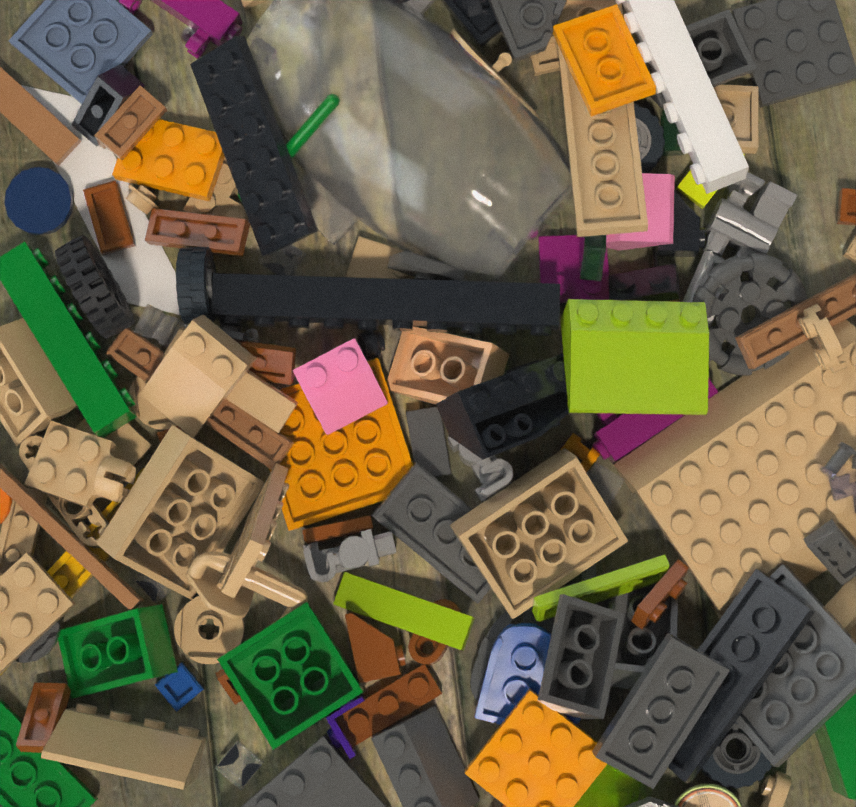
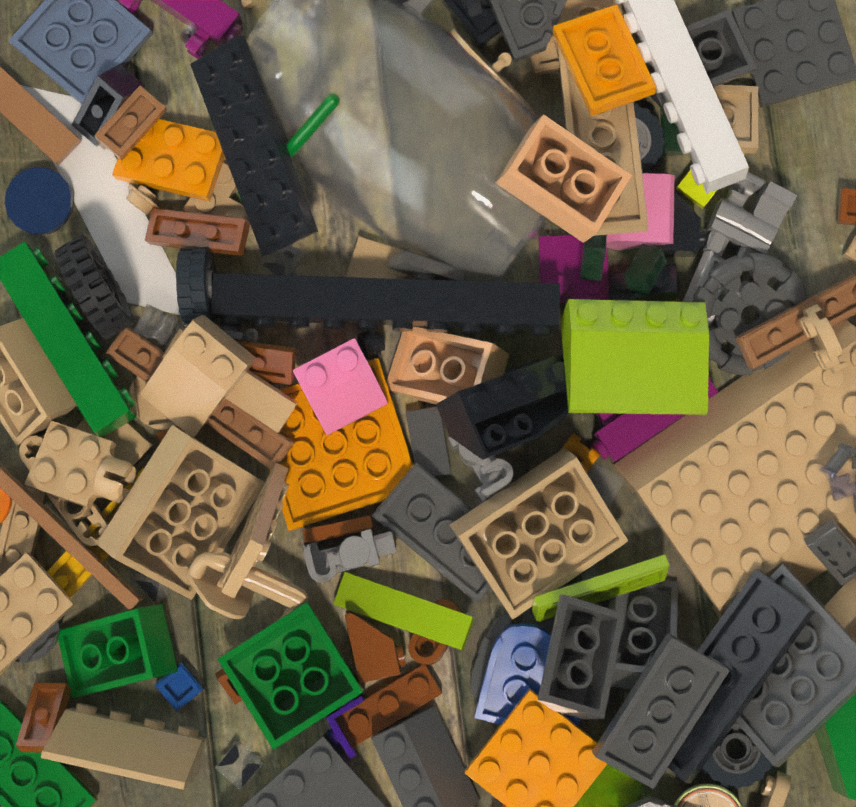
dark orange tile [83,180,135,256] -> none
tan plate [174,596,245,664] -> none
clear plate [300,173,358,245] -> none
dark orange plate [631,559,689,630] -> none
none -> light nougat brick [496,114,632,243]
none -> clear green piece [624,244,666,295]

